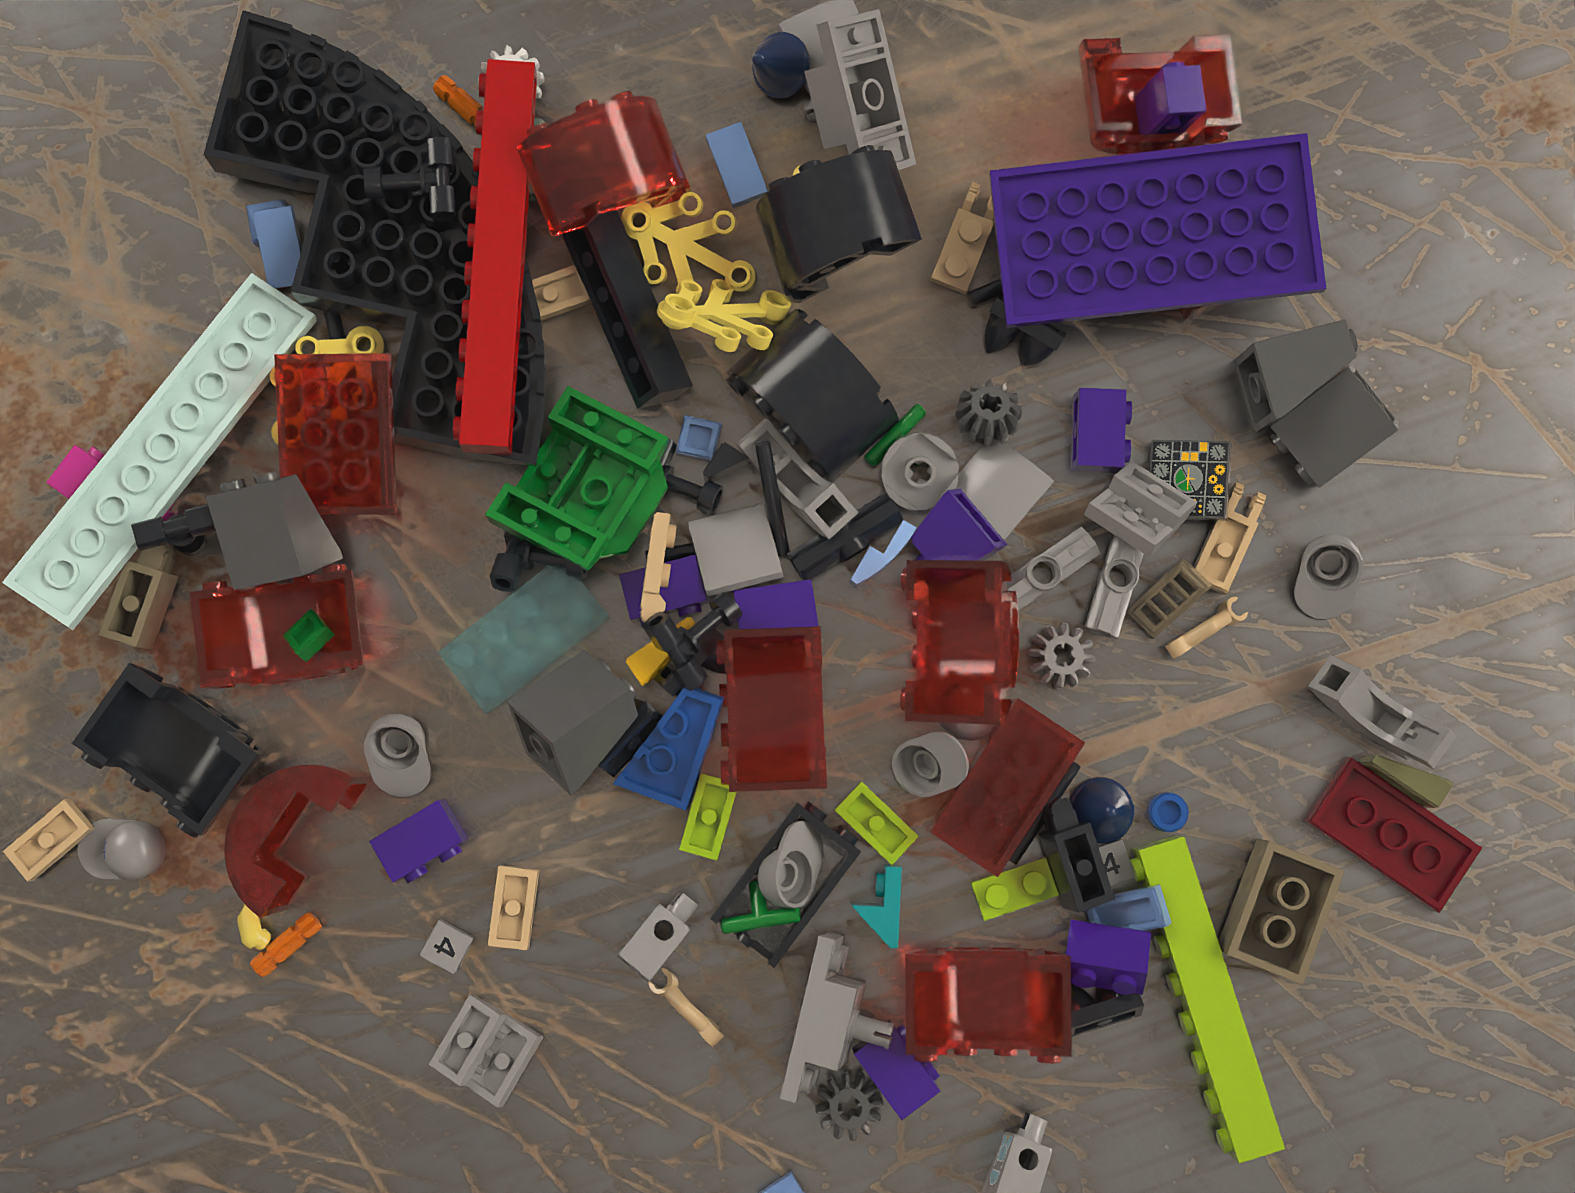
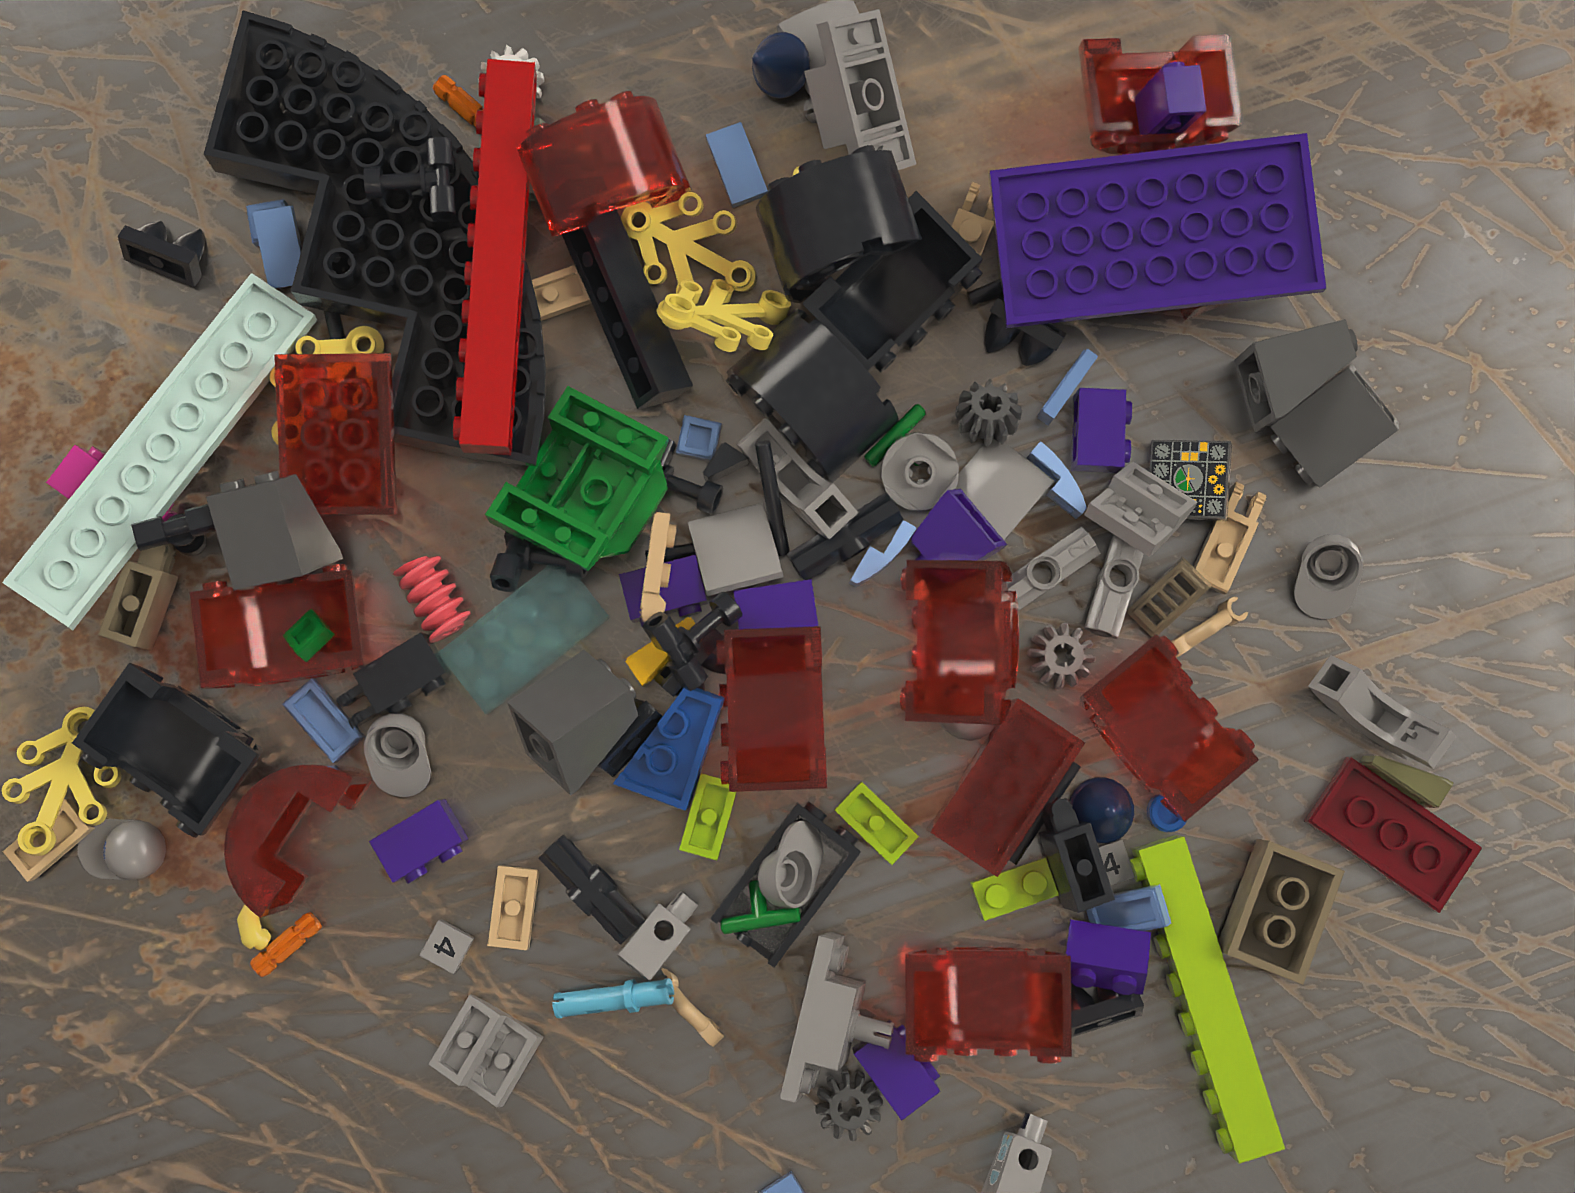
teal slope [850,864,902,948] -> none
light grey cap [892,731,969,798] -> none
none -> light yellow plant [1,707,121,856]
none -> black tile [117,221,205,288]
none -> medium blue tile [282,678,366,763]
none -> black hinge [336,632,452,729]
none -> coral piece [393,556,471,643]
none -> black piece [538,834,646,945]
none -> medium azure pin [552,978,674,1019]
none -> black cylinder [802,191,983,373]
none -> light blue slope [1026,441,1087,519]
none -> medium blue tile [1037,349,1098,426]
none -> clear red cylinder [1080,634,1259,821]

